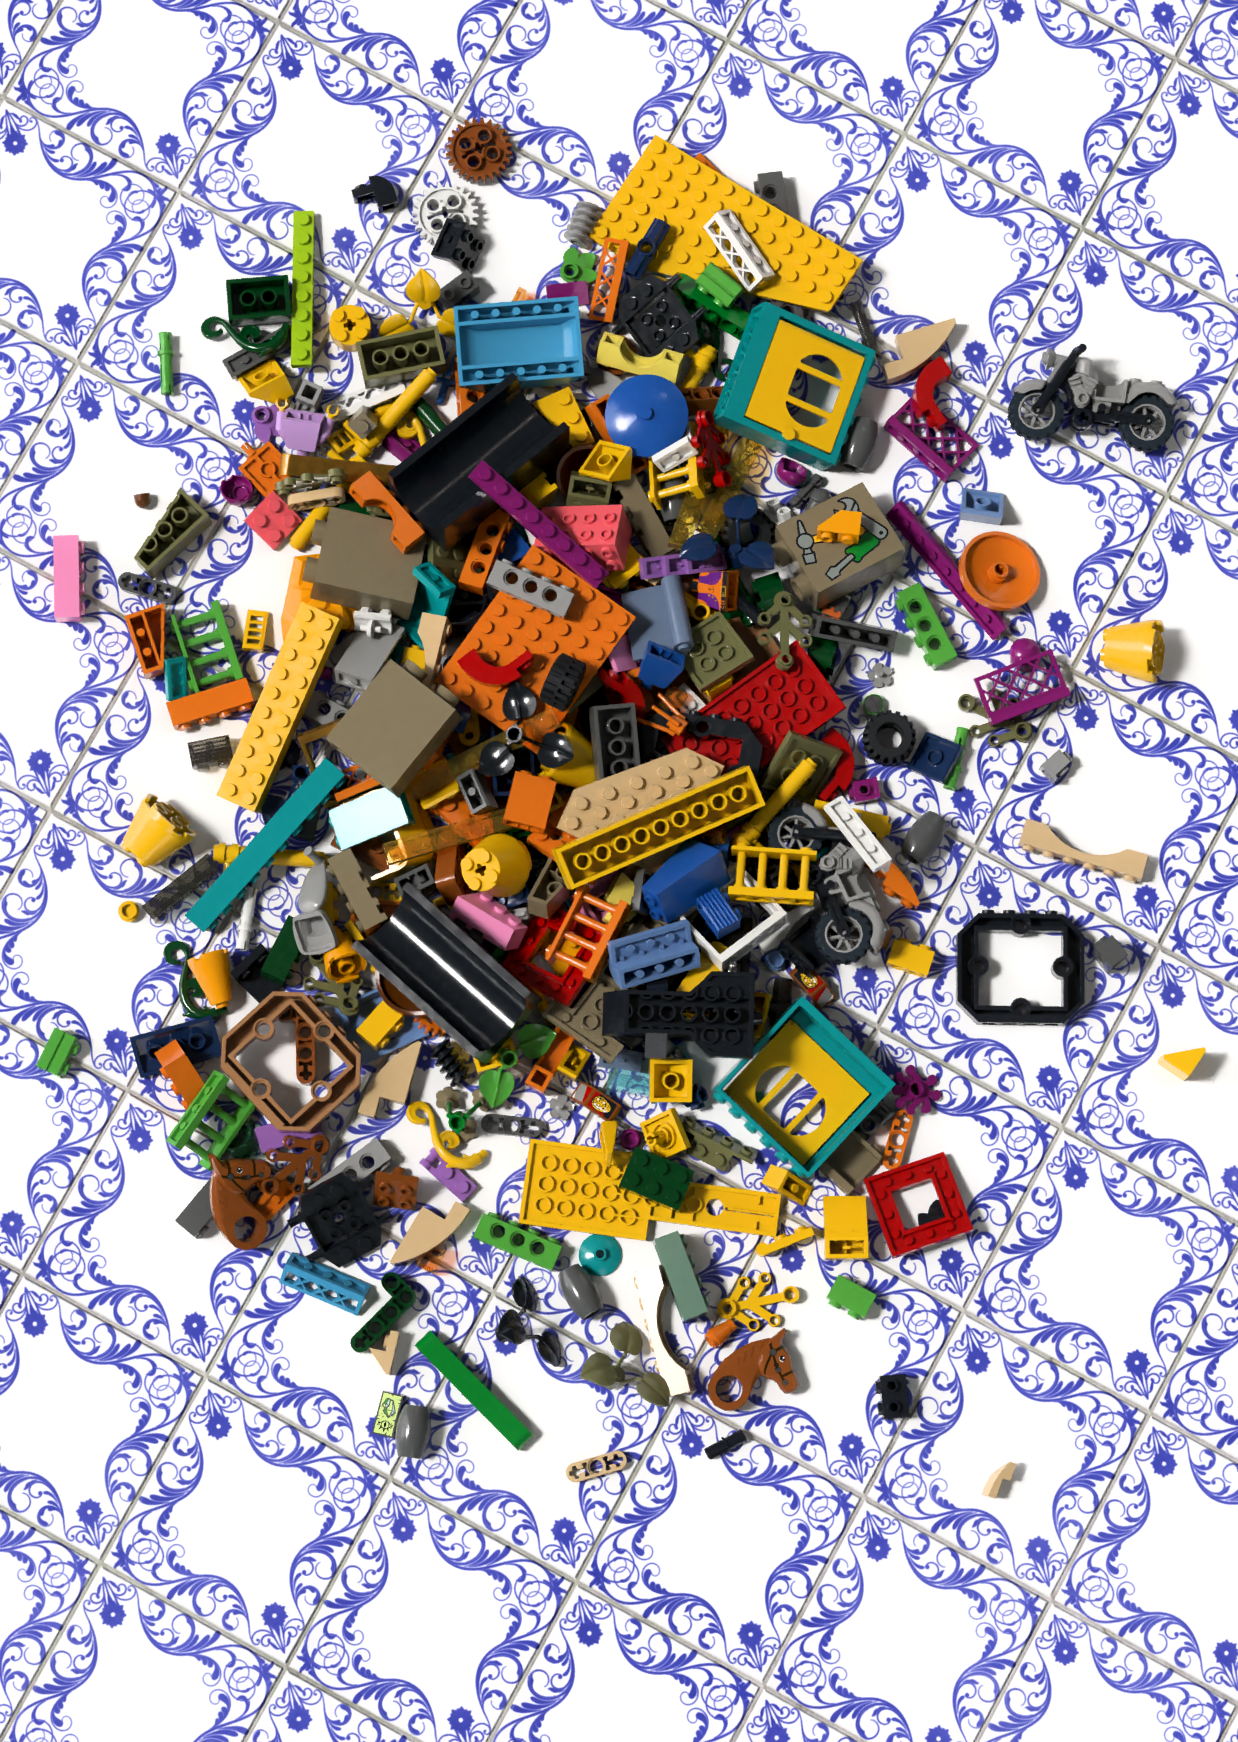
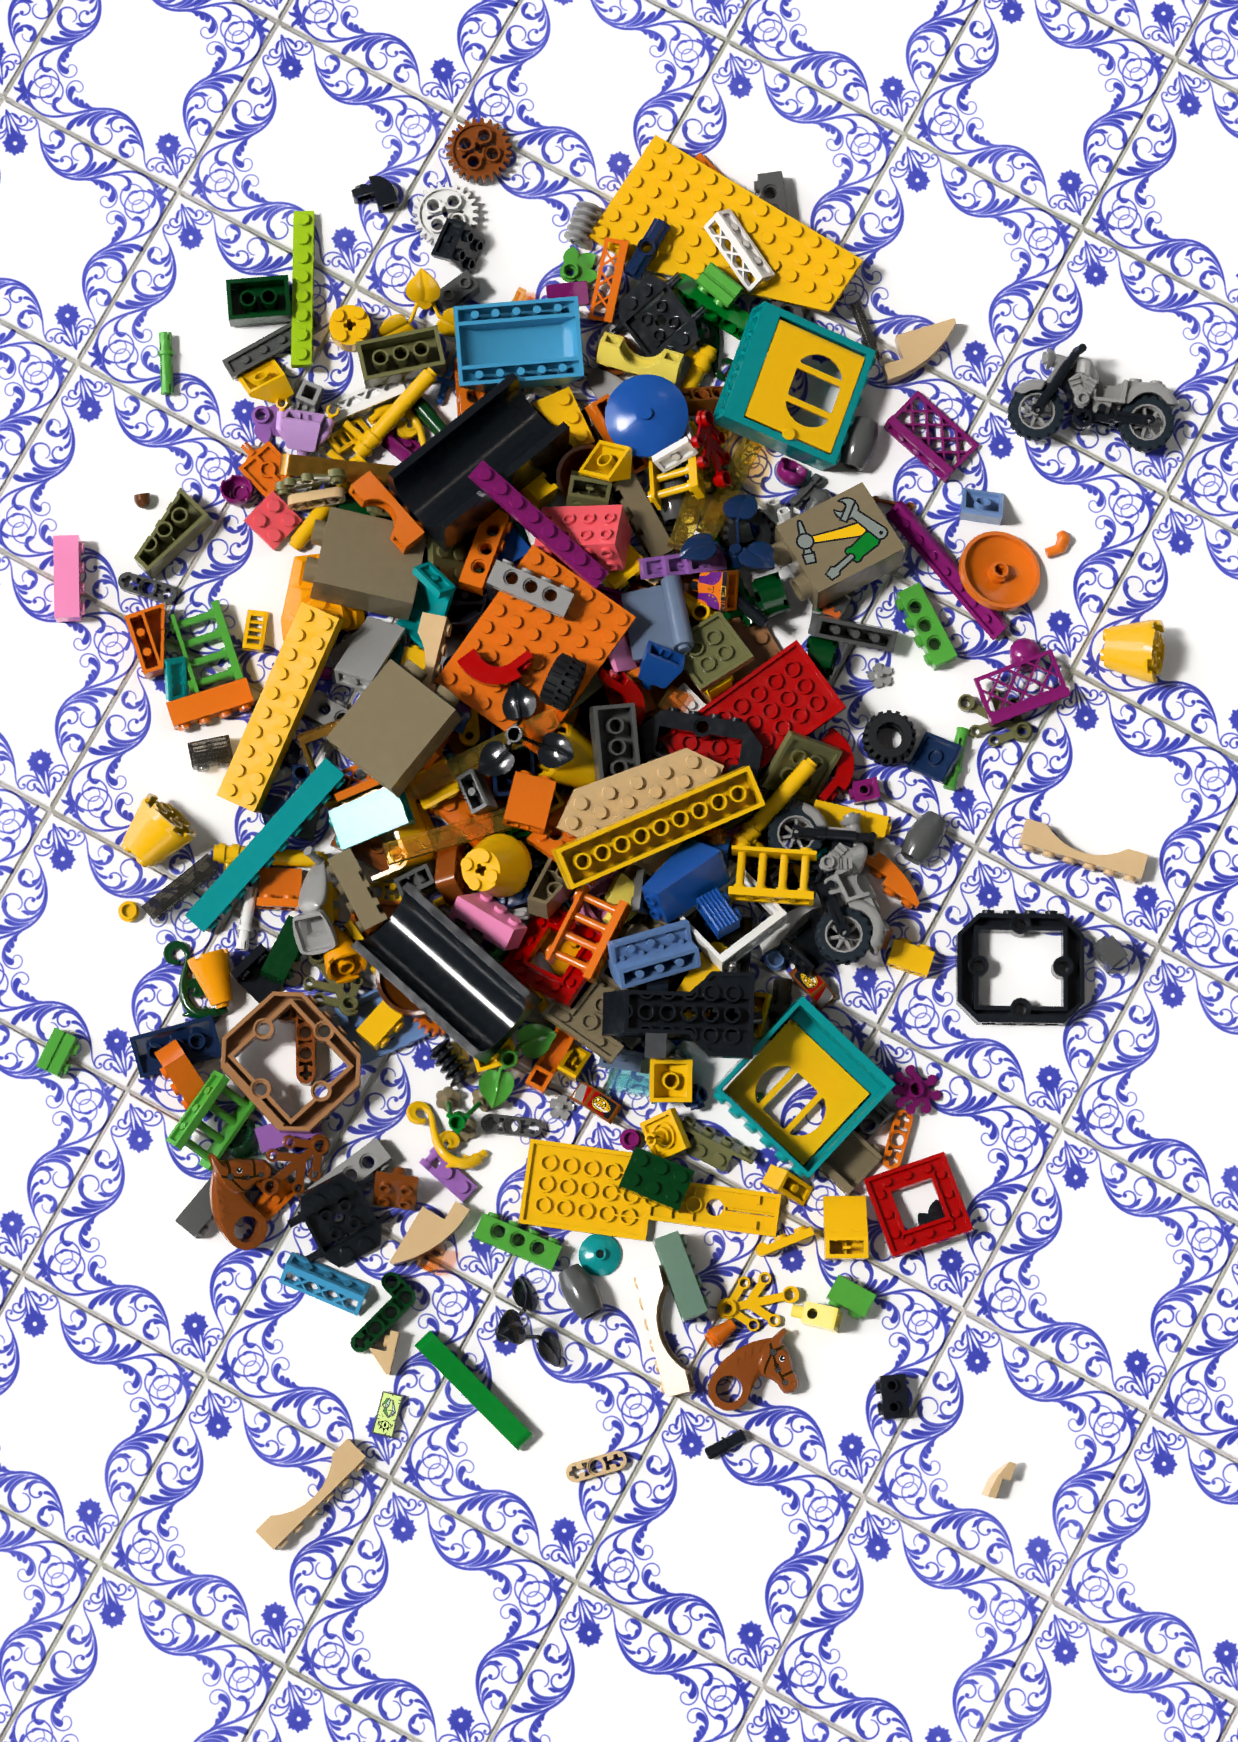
dark green plant [201,316,290,358] -> none
dark tan brick [348,405,378,440] -> none
white hips [353,607,393,638] -> none
tan slope [358,1041,422,1119] -> none
dark grey piece [395,1404,431,1459] -> none
olive plant [580,1321,669,1407] -> none
yellow slope [599,1121,618,1167] -> none
orange plant [636,693,689,737] -> none
olive plant [757,591,813,671] -> none
light orange slope [816,510,862,545] -> none
white fence [824,796,892,874] -> none
flat silver tile [863,694,884,716] -> none
red arch [912,356,952,433] -> none
light grey brick [1039,749,1073,785] -> none
yellow slope [1158,1047,1206,1081] -> none
none -> tan arch [255,1439,367,1550]
none -> orange bracket [256,867,302,911]
none -> light yellow torso [791,1301,843,1333]
none -> dark orange hinge [873,496,914,511]
none -> orange arm [1045,530,1070,558]

